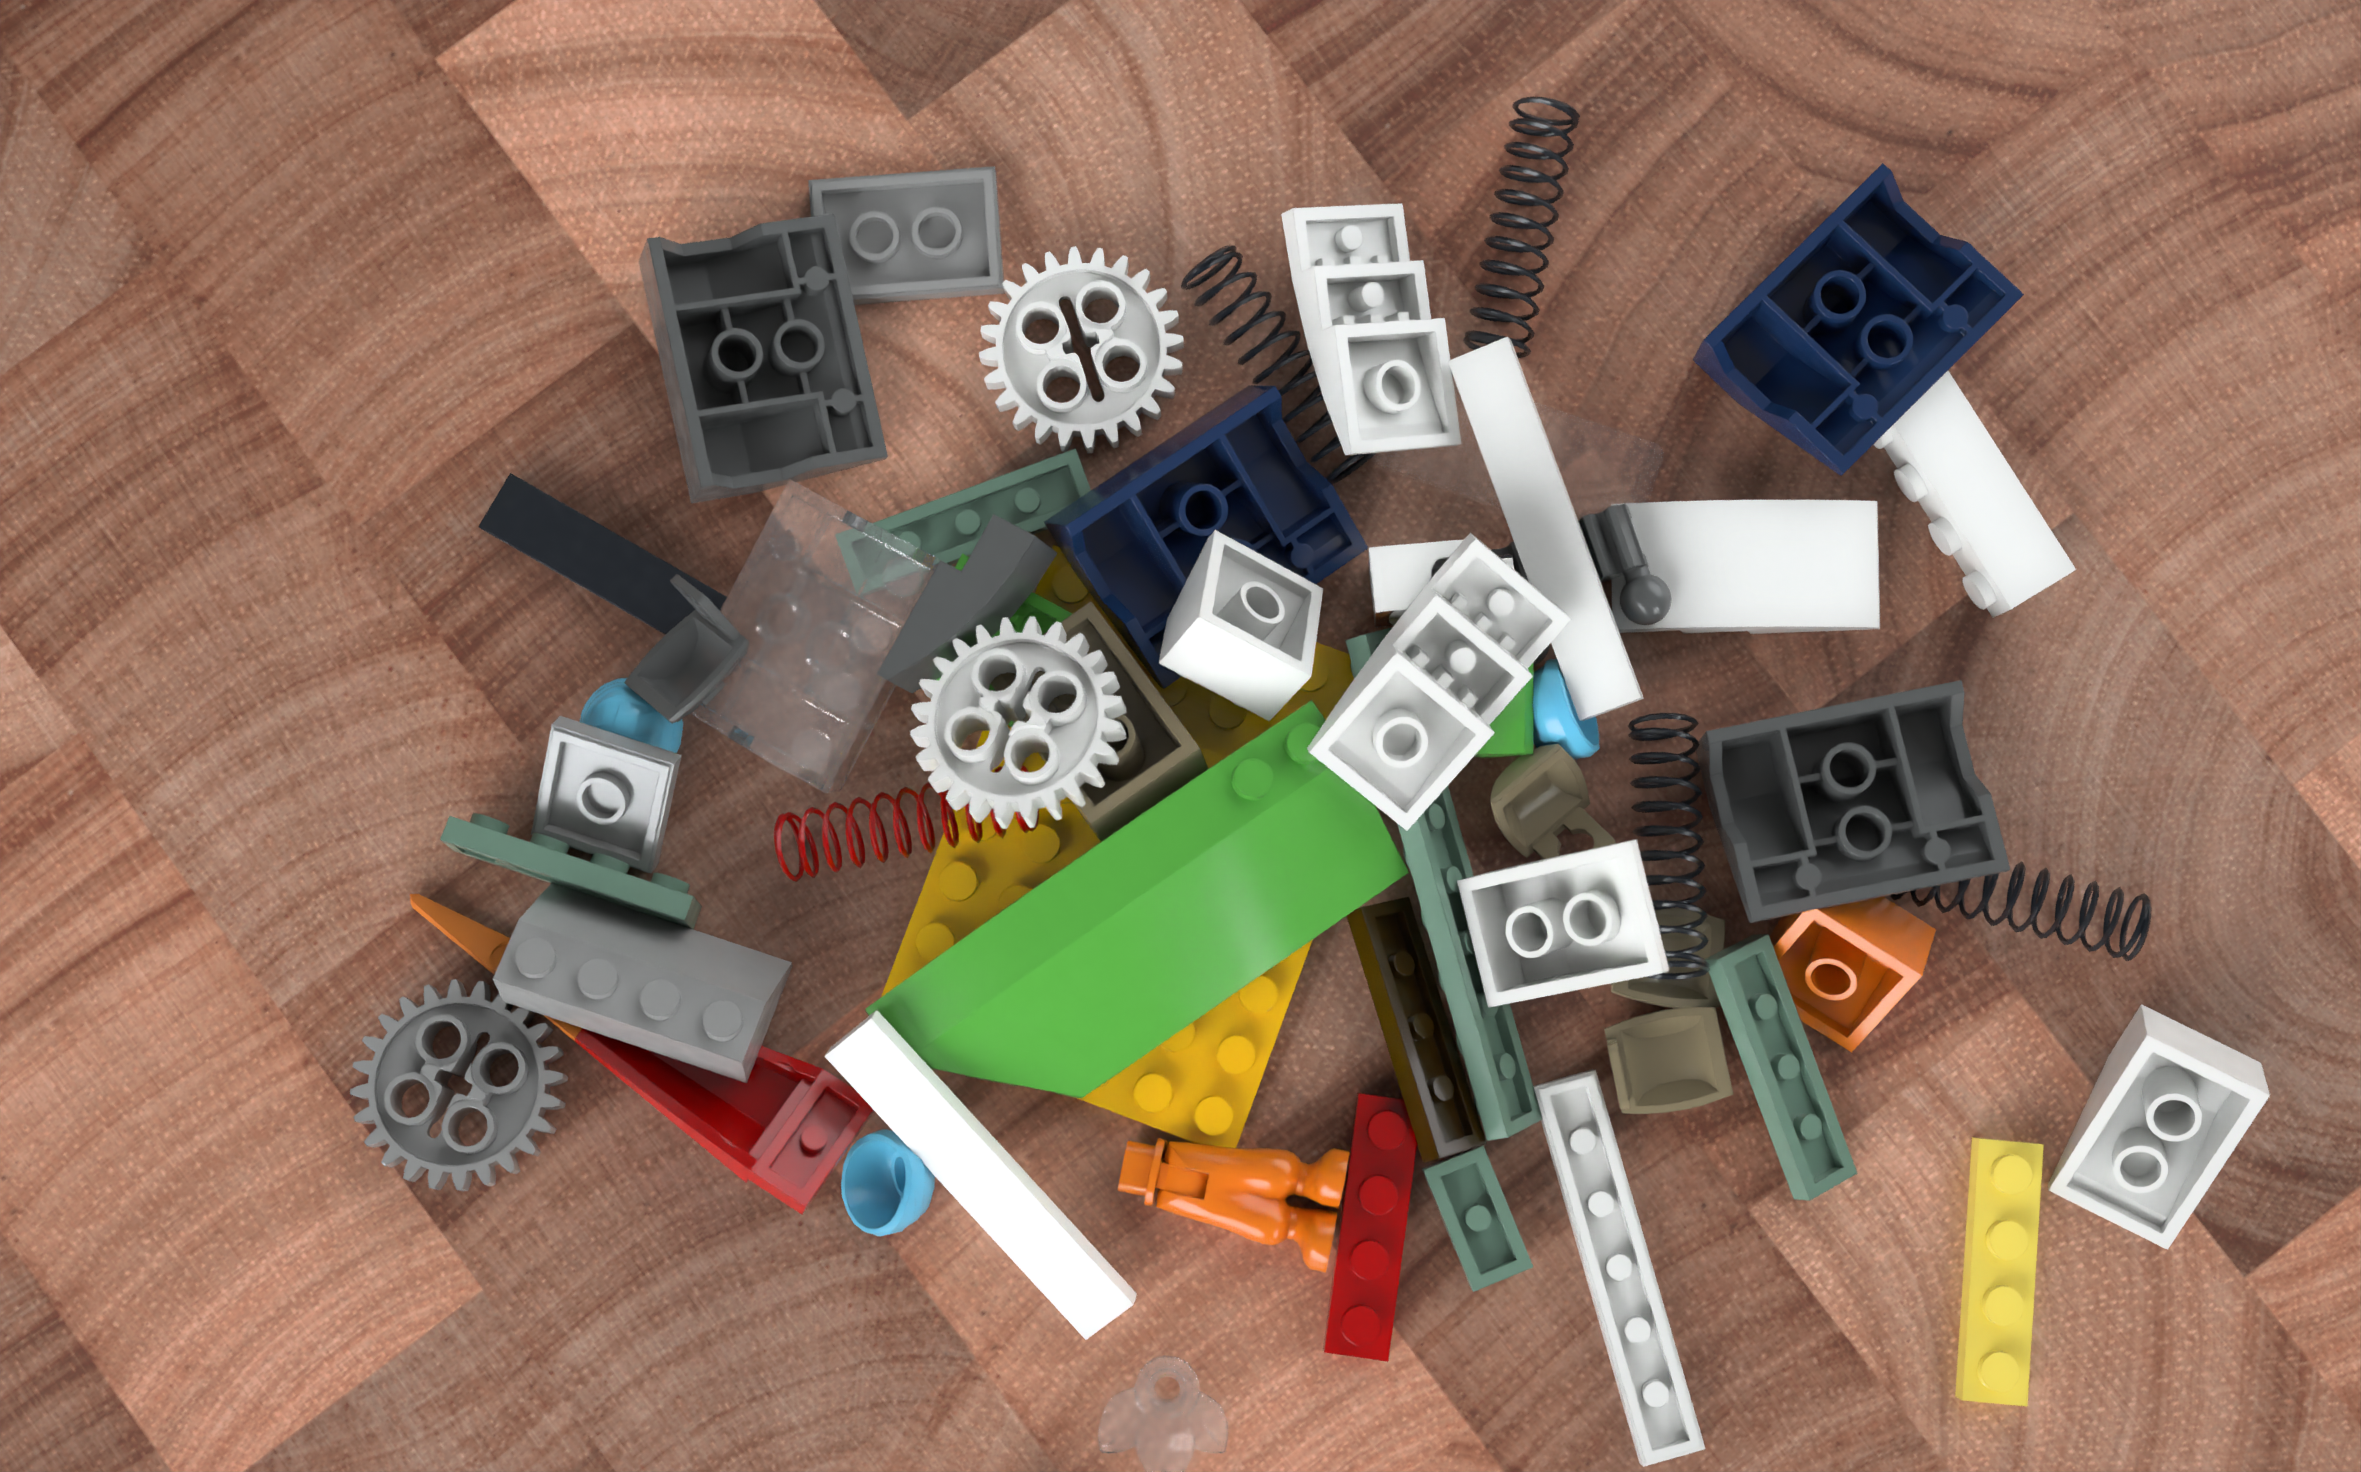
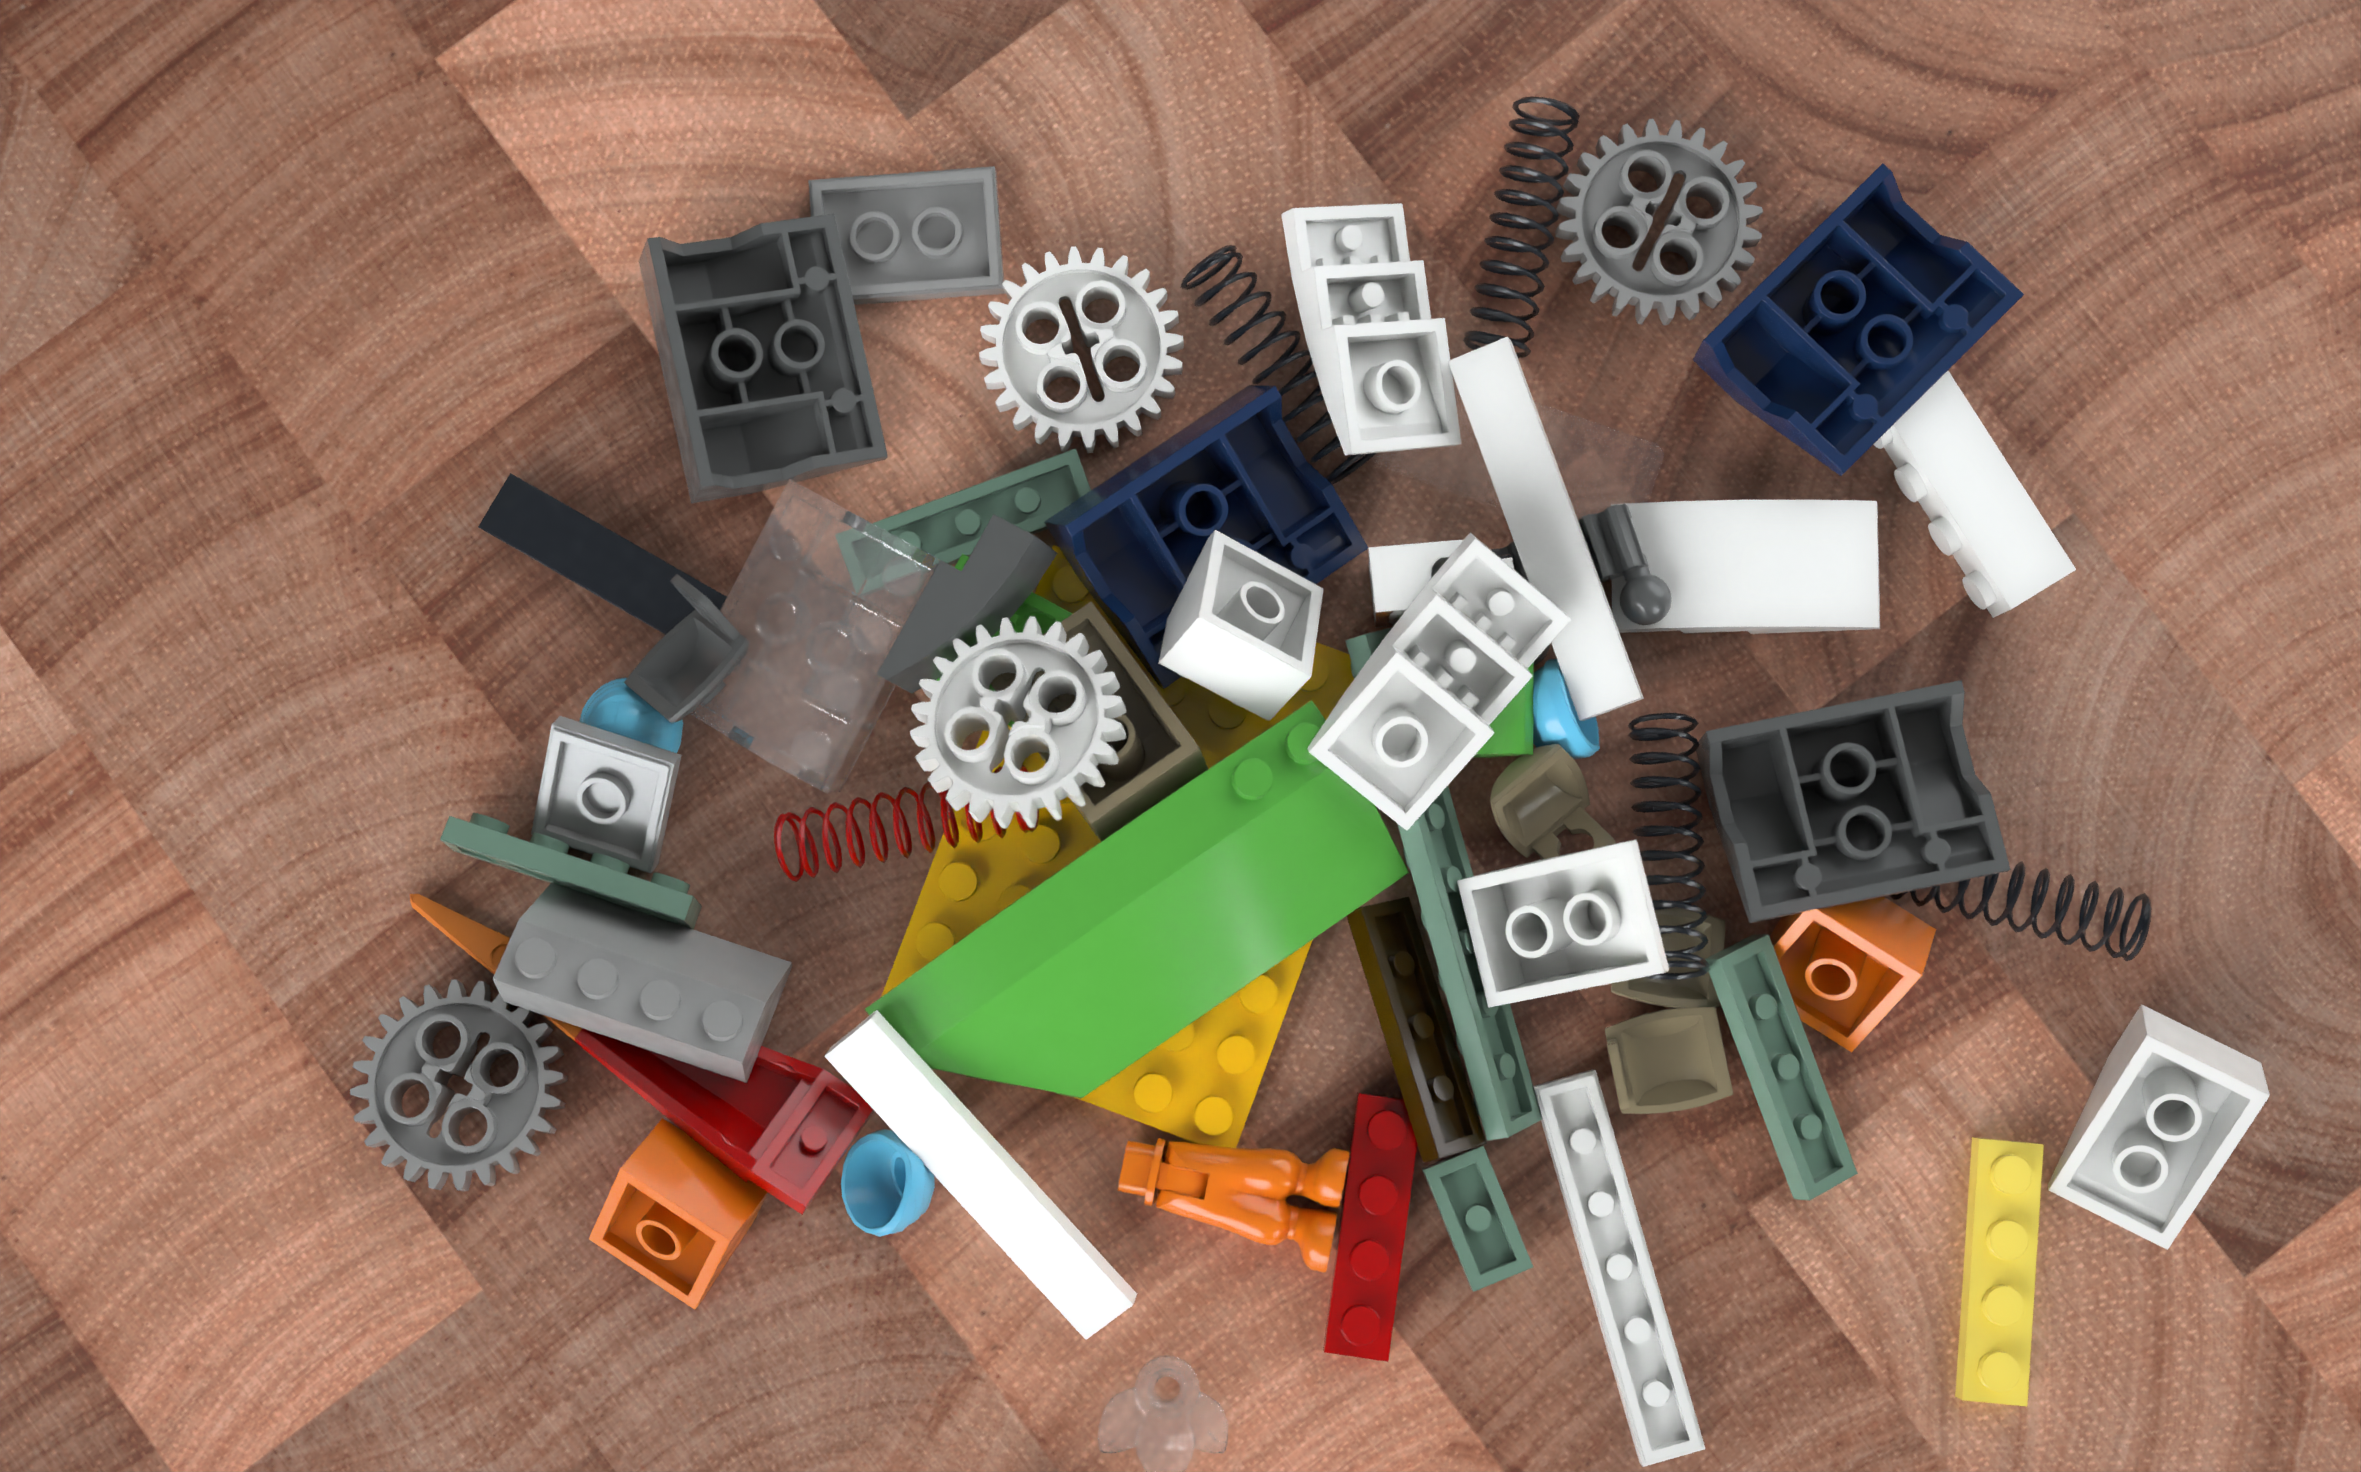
none -> orange slope [589,1118,768,1310]
none -> light grey gear [1555,119,1763,325]

